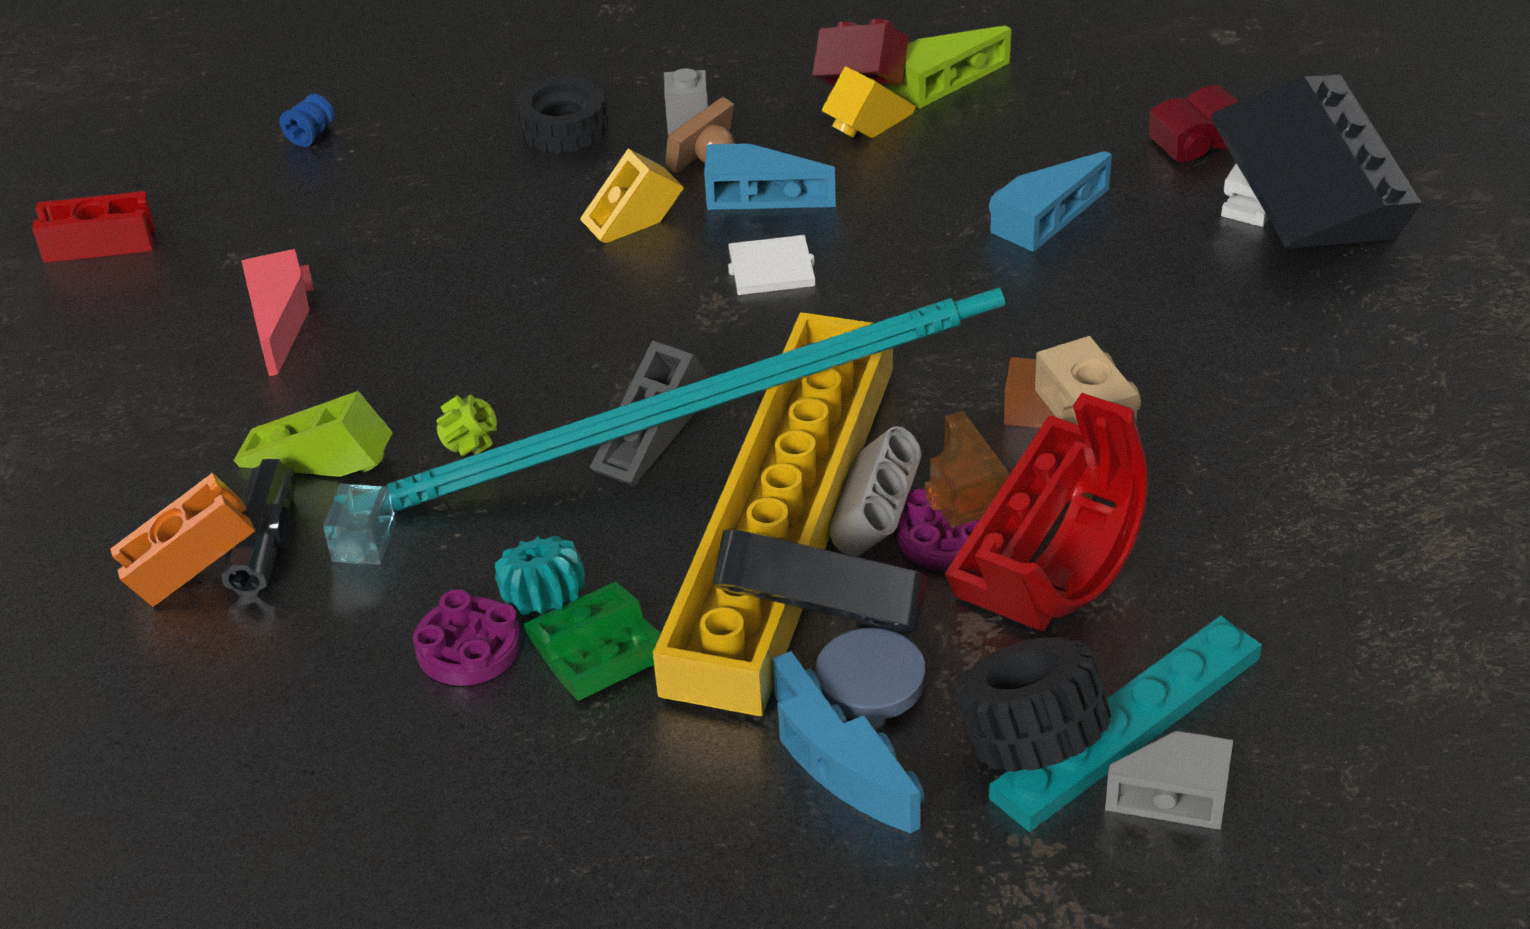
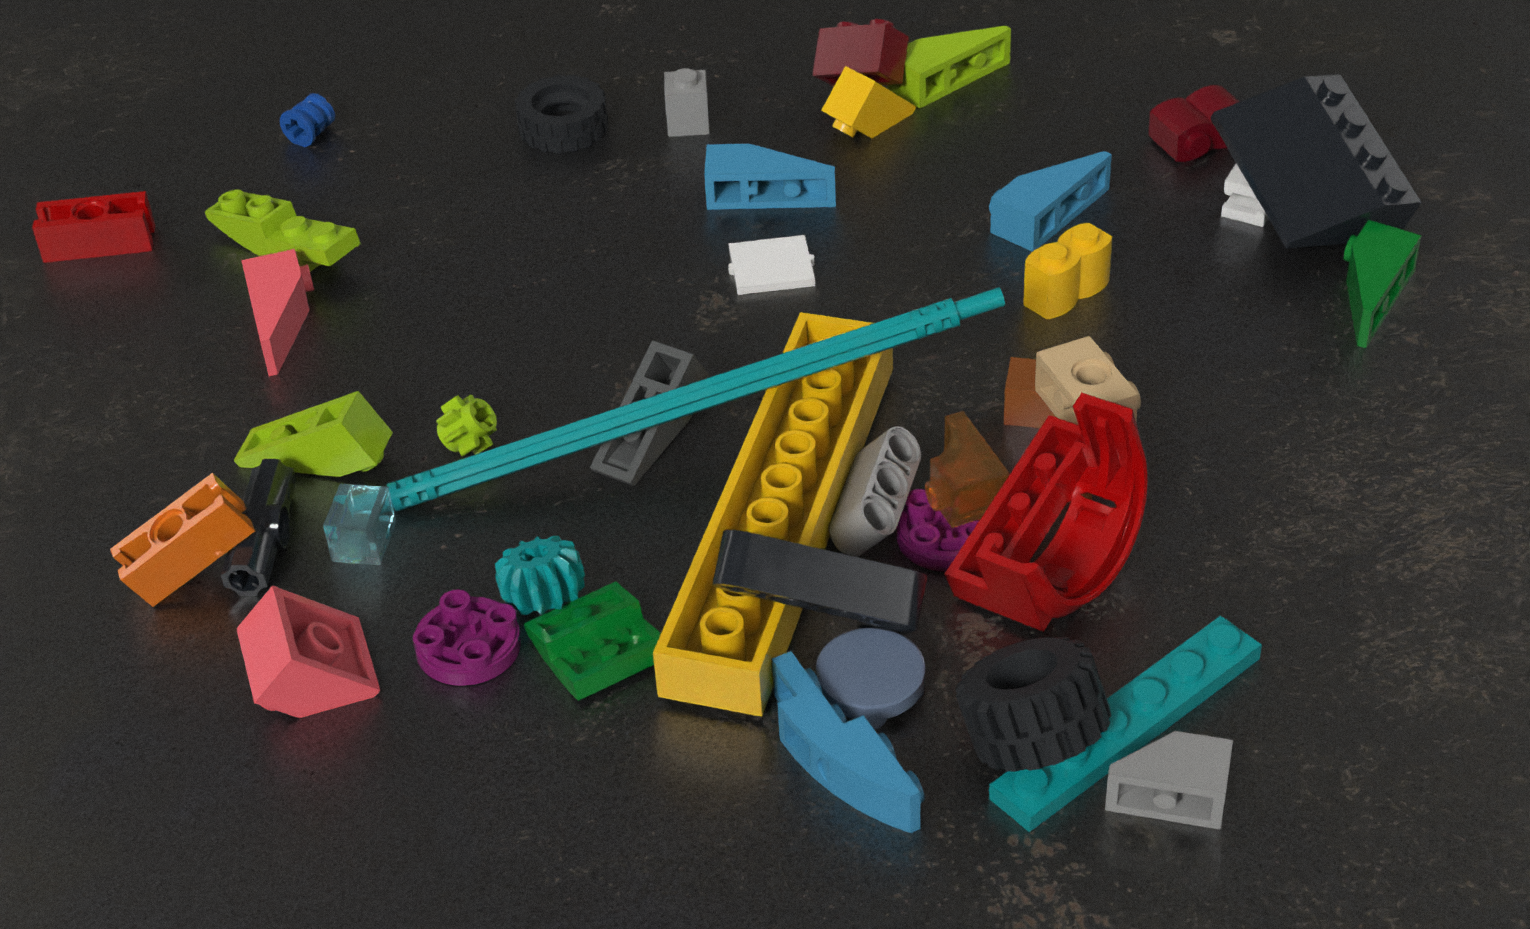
yellow slope [580,149,684,243] -> none
medium nougat tile [665,97,735,174] -> none
none -> lime slope [204,189,361,272]
none -> coral slope [236,585,380,718]
none -> yellow brick [1023,223,1112,319]
none -> green slope [1343,220,1421,348]

